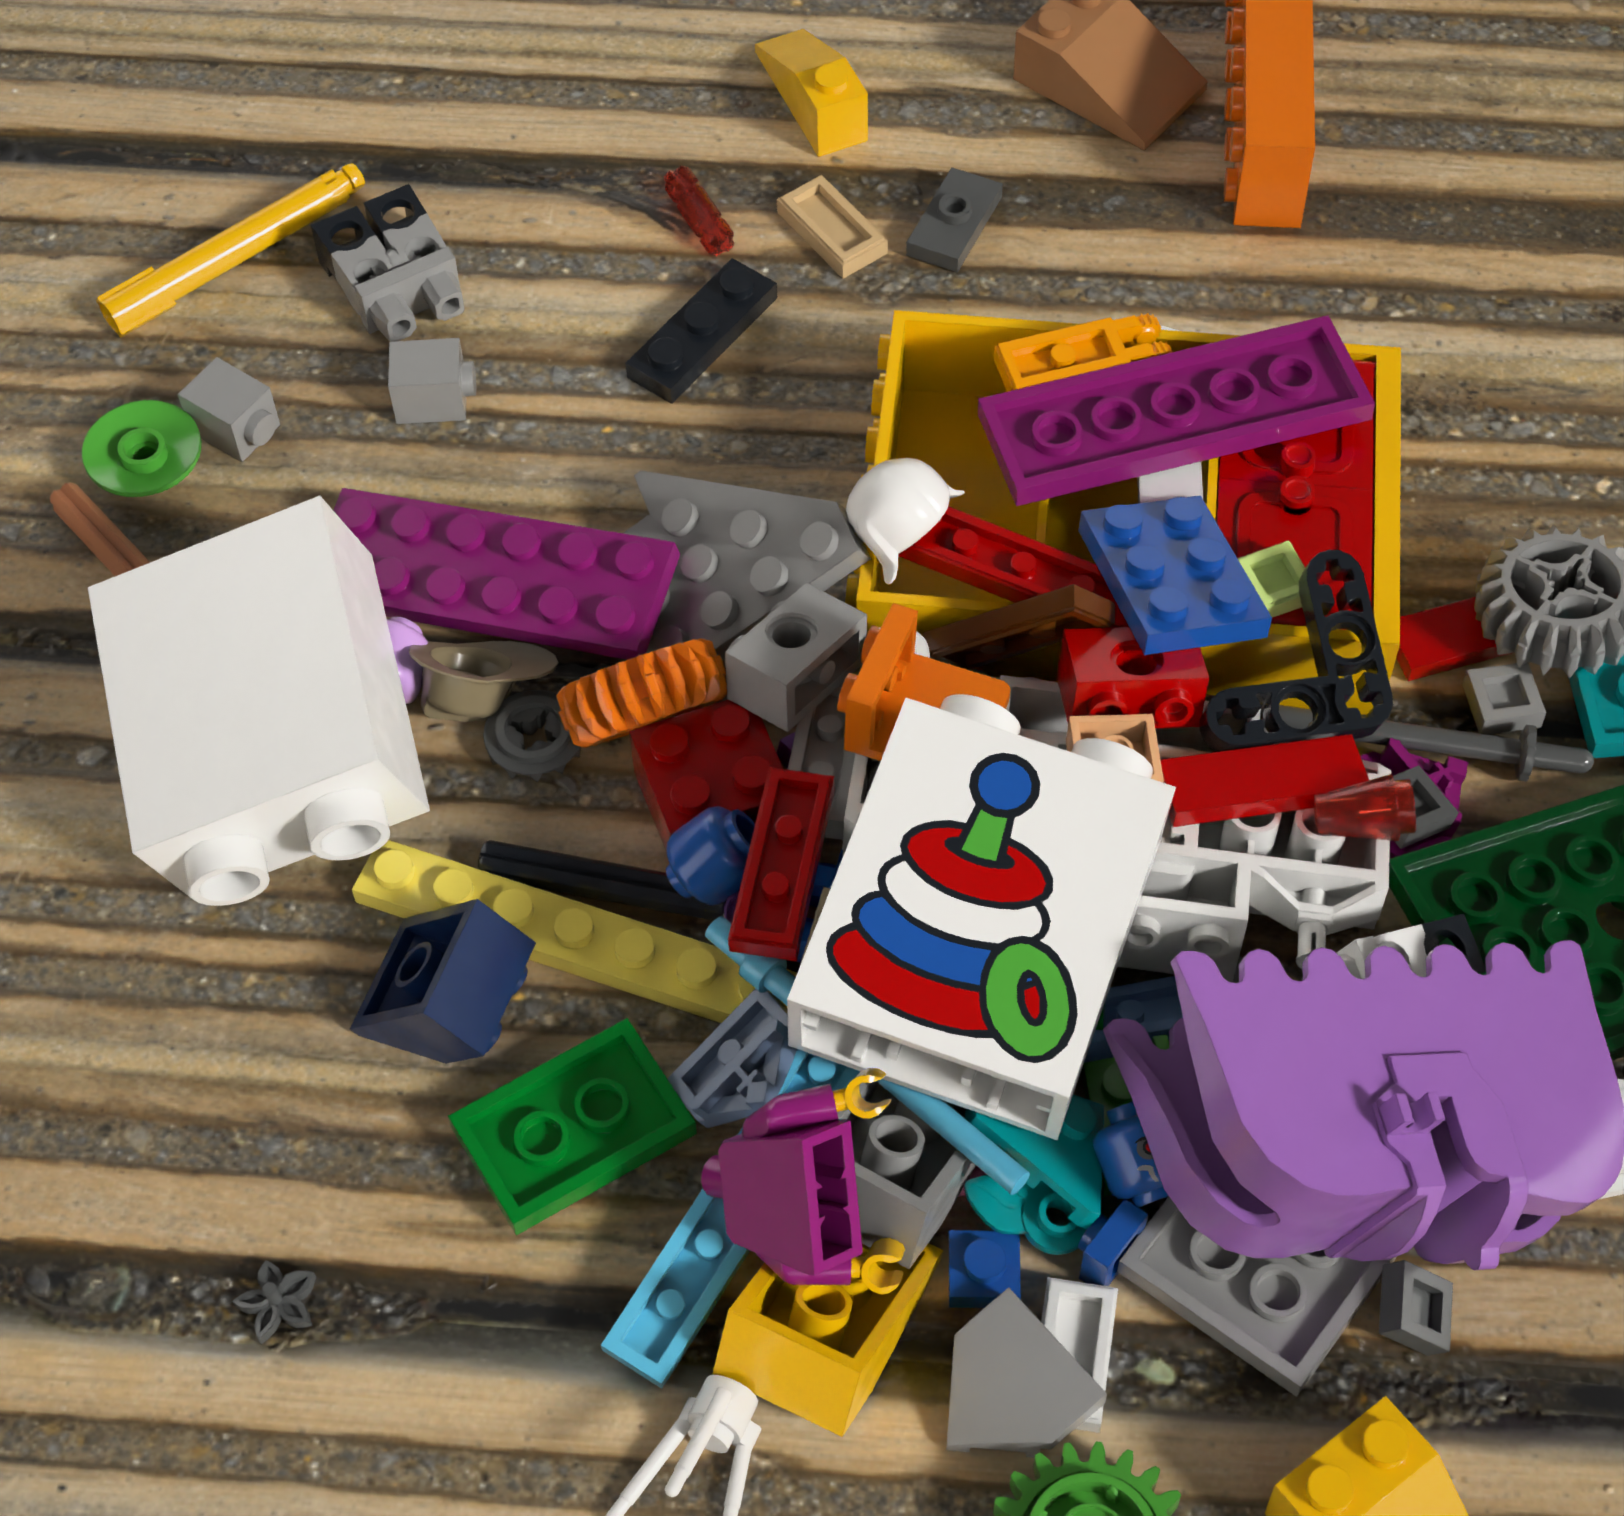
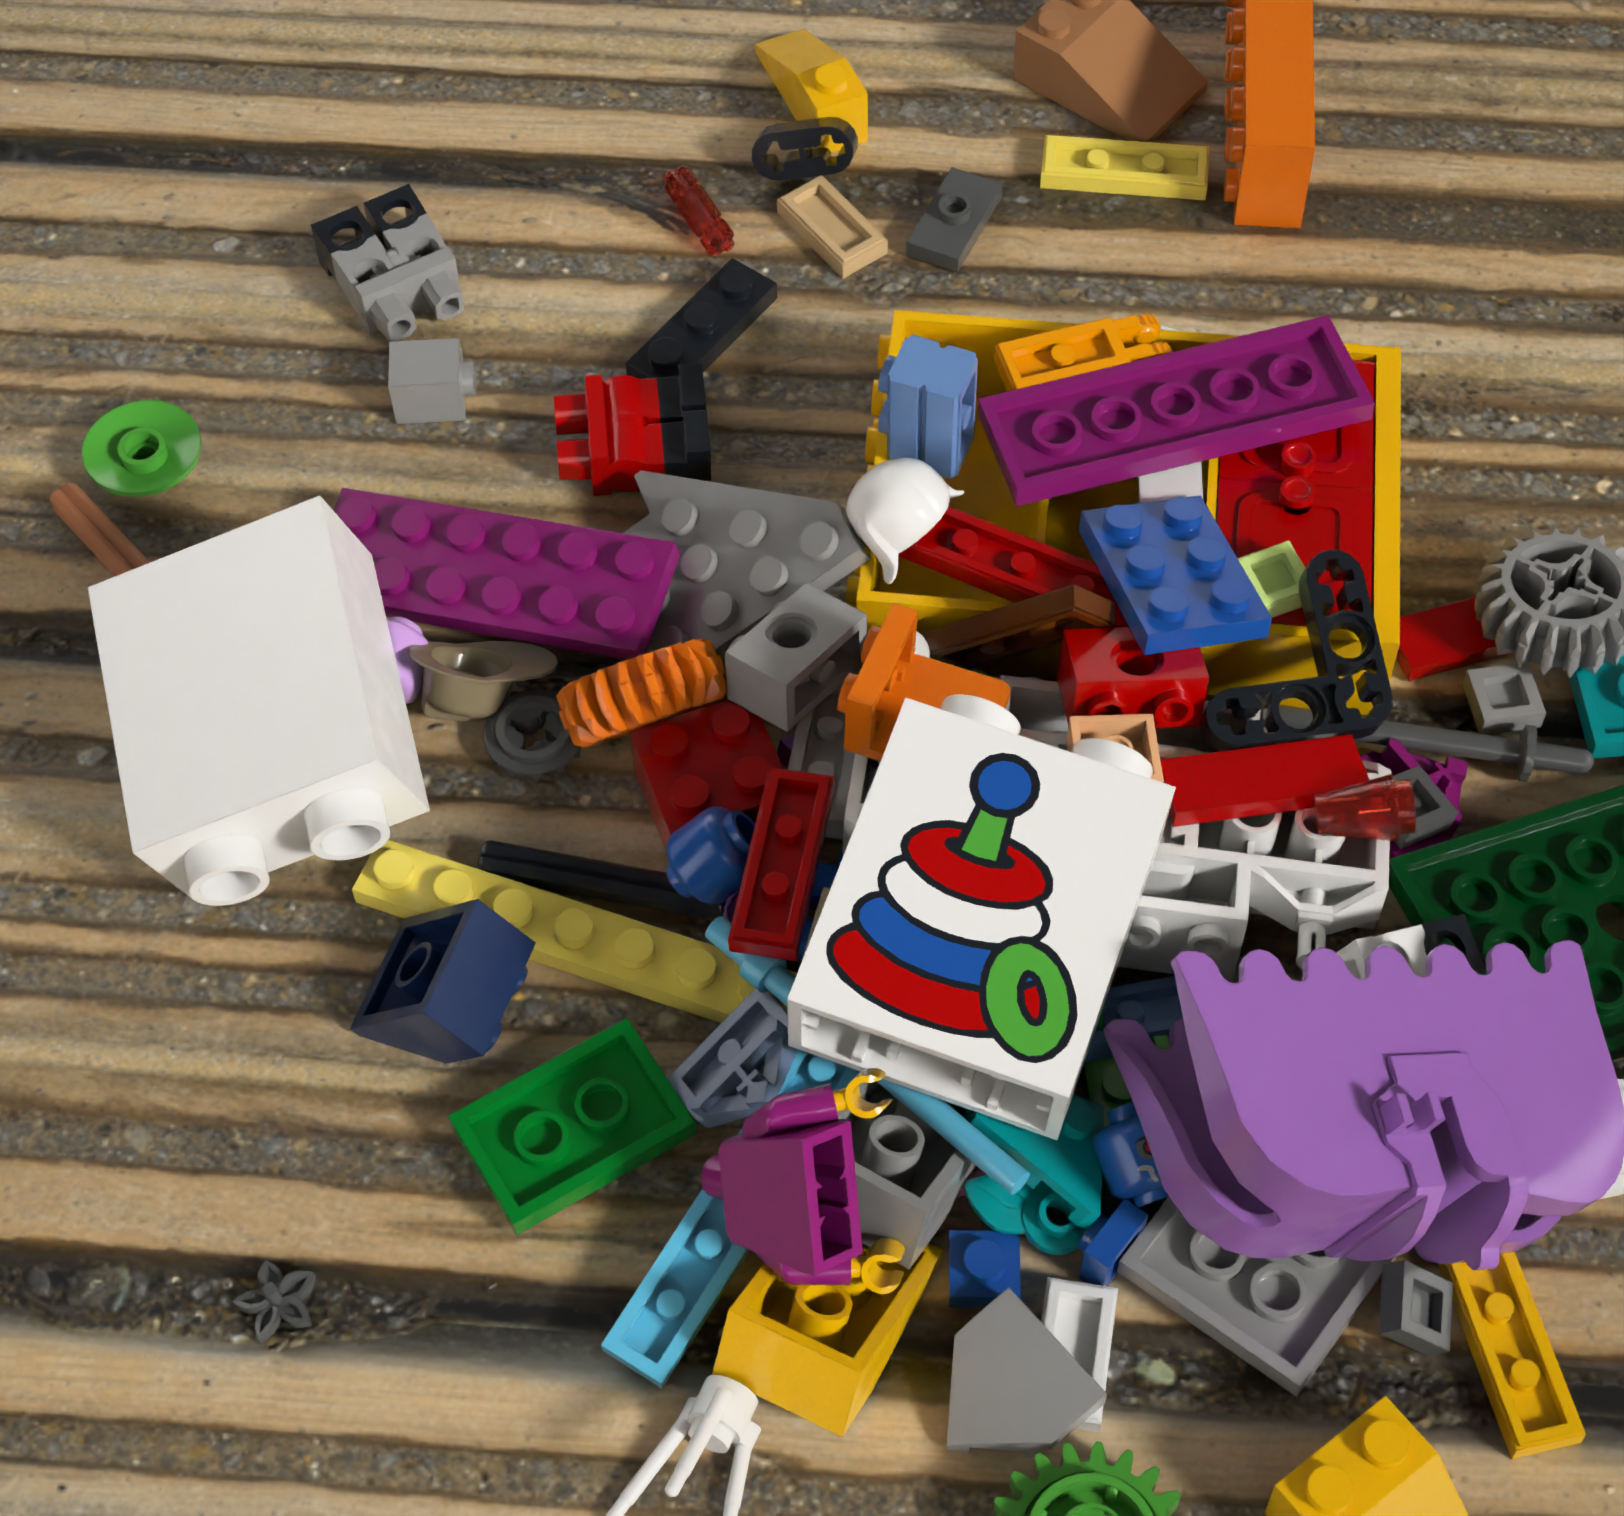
yellow piece [96,163,365,338] -> none
light grey brick [178,357,280,462] -> none
none -> red hips [553,363,711,496]
none -> black beam [752,117,858,181]
none -> medium blue brick [878,334,978,479]
none -> light yellow tile [1040,135,1210,200]
none -> yellow tile [1438,1252,1586,1460]

